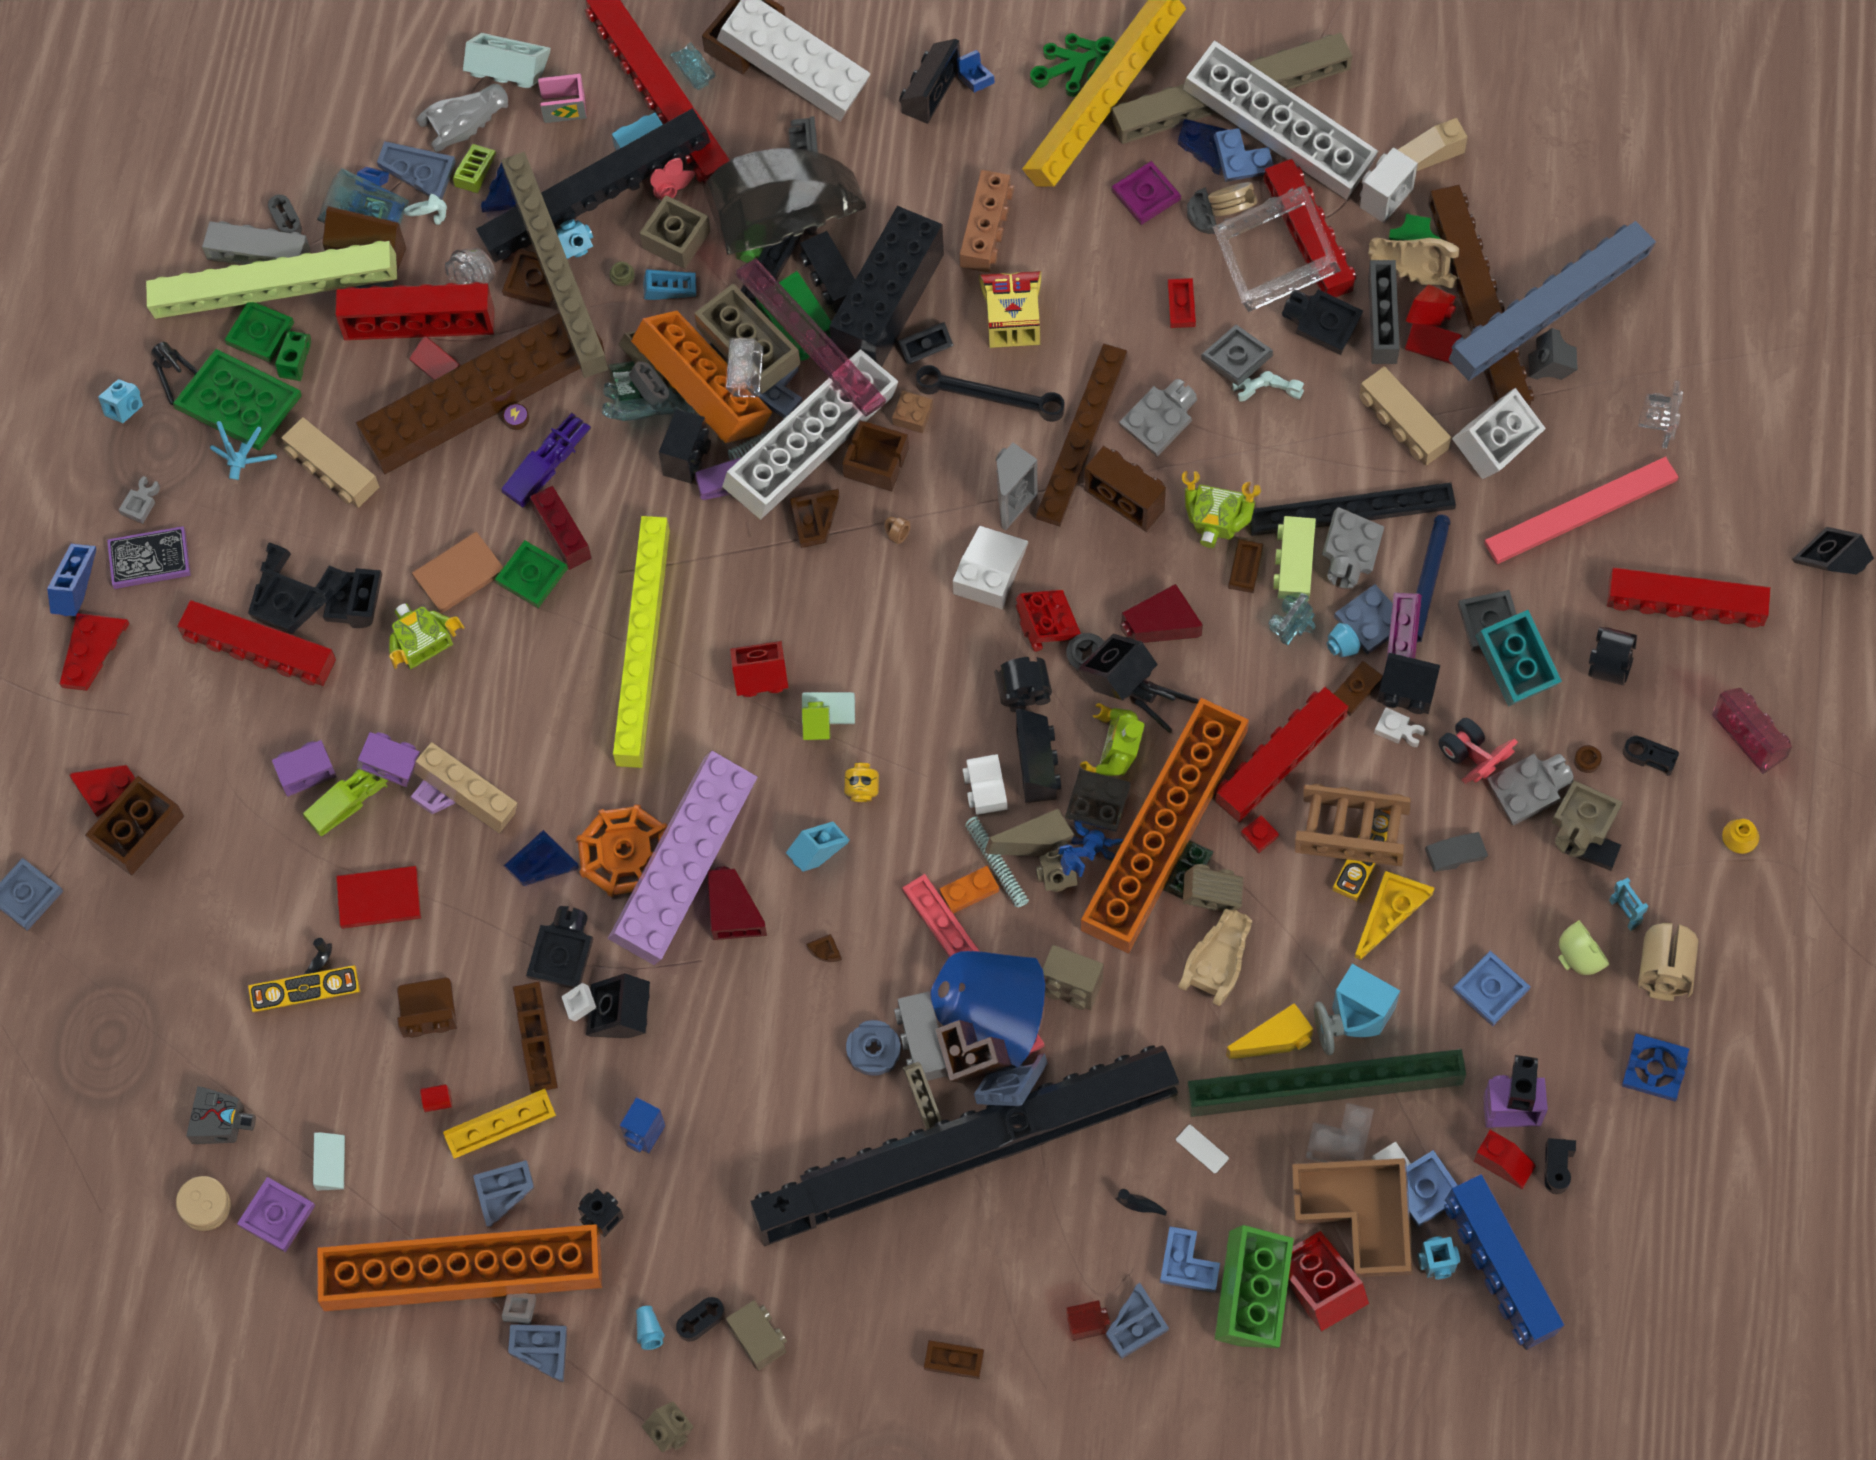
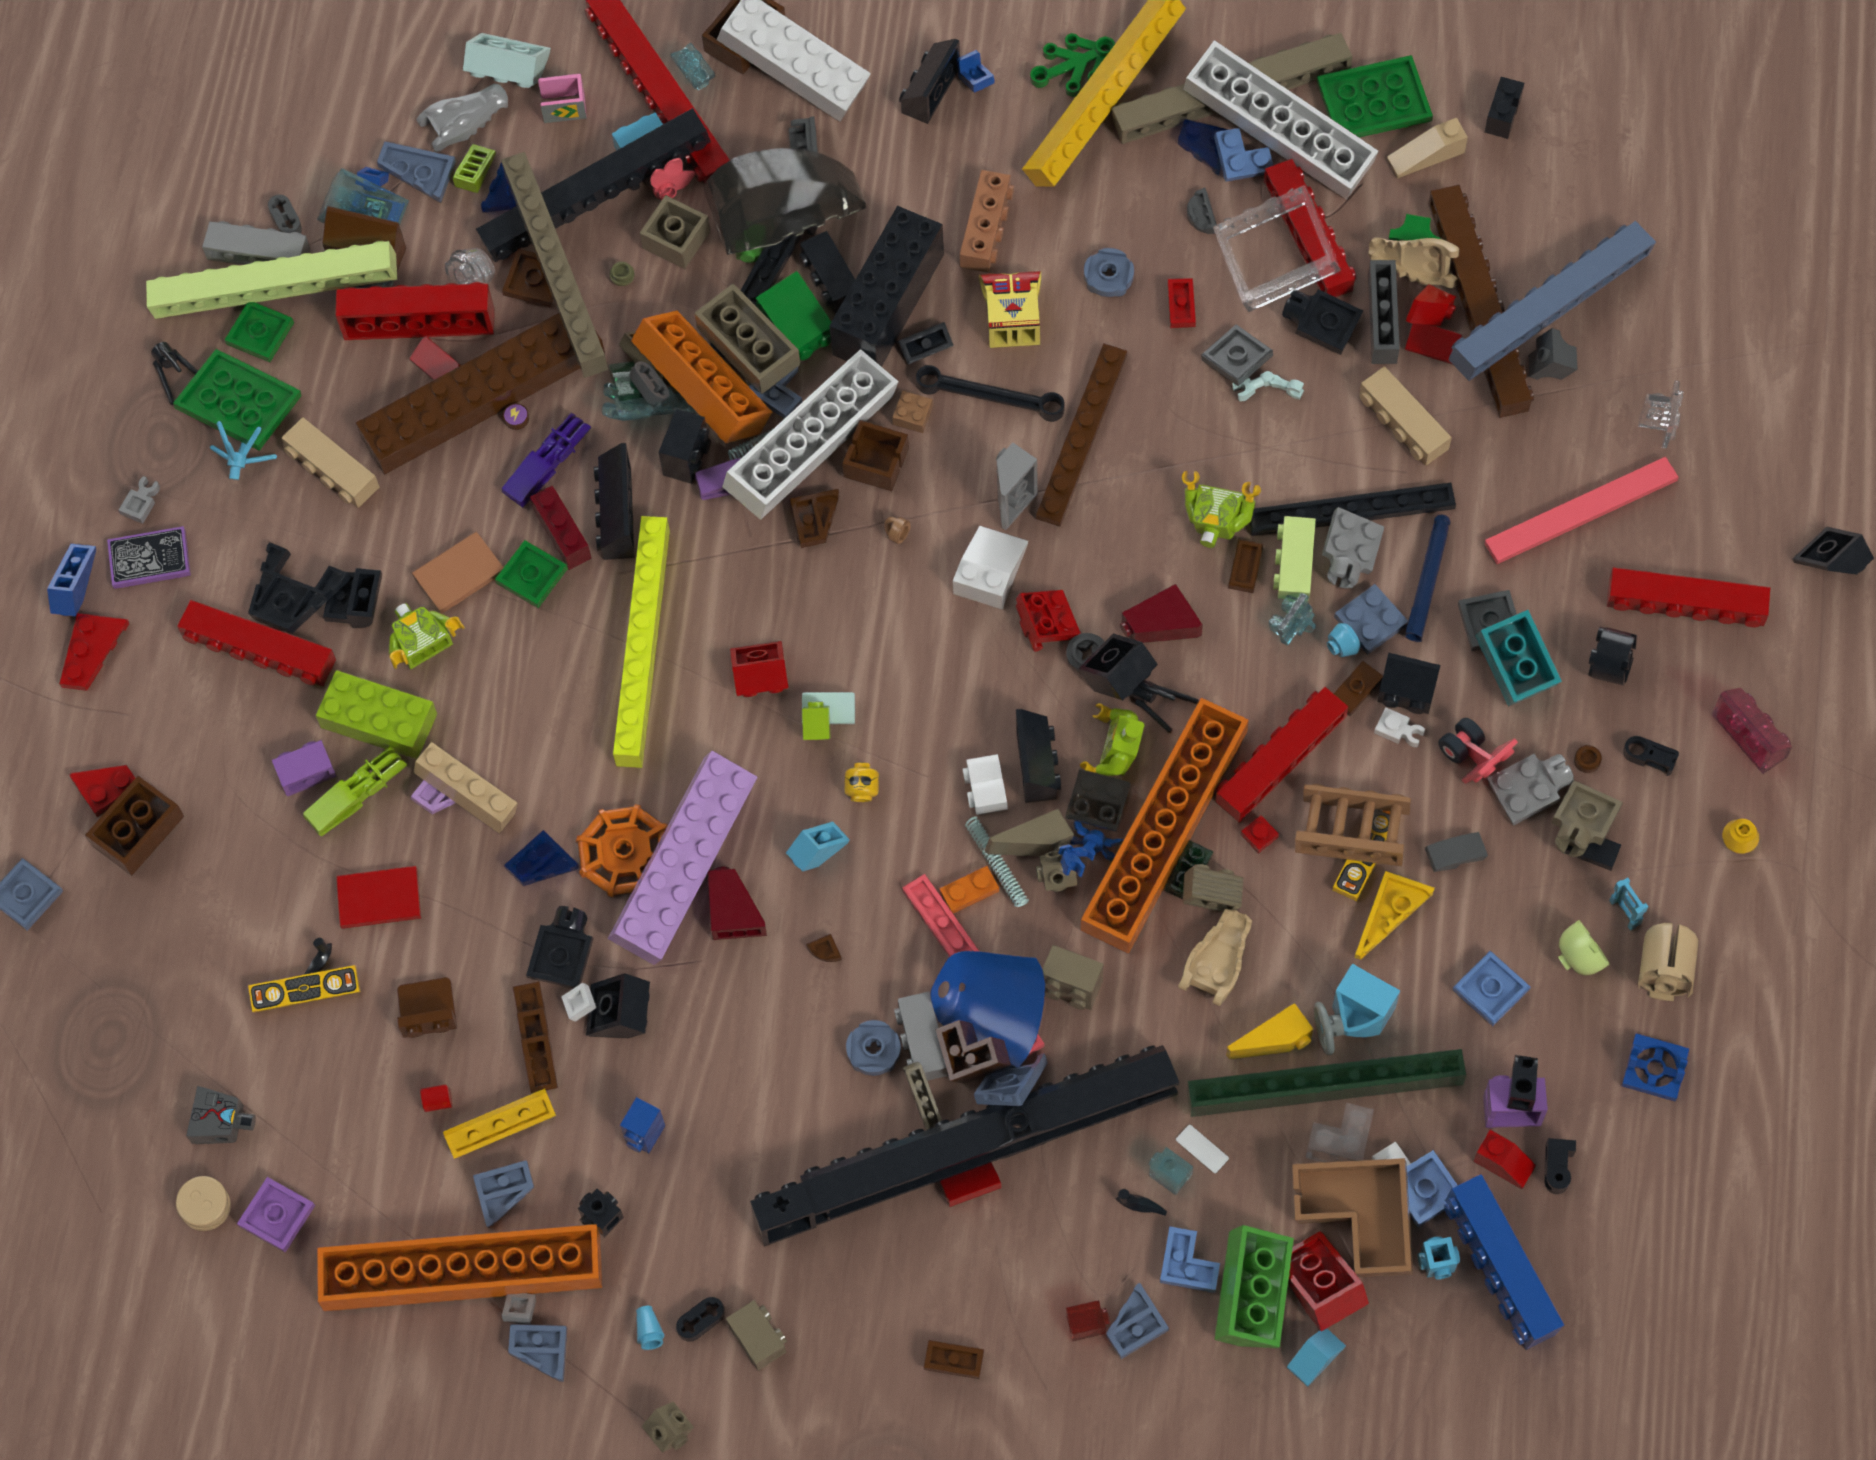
medium azure brick [98,379,143,423] -> none
green leg [275,331,311,381] -> none
light aqua slope [313,1132,345,1191] -> none
medium lavender brick [357,732,420,787] -> none
light aqua piece [404,194,447,225] -> none
medium azure brick [556,219,593,259] -> none
dark azure slope [643,269,696,300] -> none
clear brick [726,338,763,397] -> none
clear pink tile [735,258,886,417] -> none
black brick [994,657,1052,712] -> none
reddish brown brick [1084,445,1166,532] -> none
magenta tile [1111,161,1181,225] -> none
light grey plate [1119,379,1197,457] -> none
tan head [1208,182,1258,217] -> none
white brick [1360,147,1418,223] -> none
magenta tile [1387,593,1422,659] -> none
white slope [1452,388,1546,479] -> none
none -> lime brick [316,670,437,759]
none -> black slope [594,443,635,560]
none -> red slope [940,1162,1001,1207]
none -> sand blue plate [1084,248,1134,297]
none -> clear light blue brick [1148,1147,1193,1195]
none -> medium azure slope [1287,1329,1346,1387]
none -> green plate [1317,55,1433,138]
none -> black brick [1484,76,1525,139]

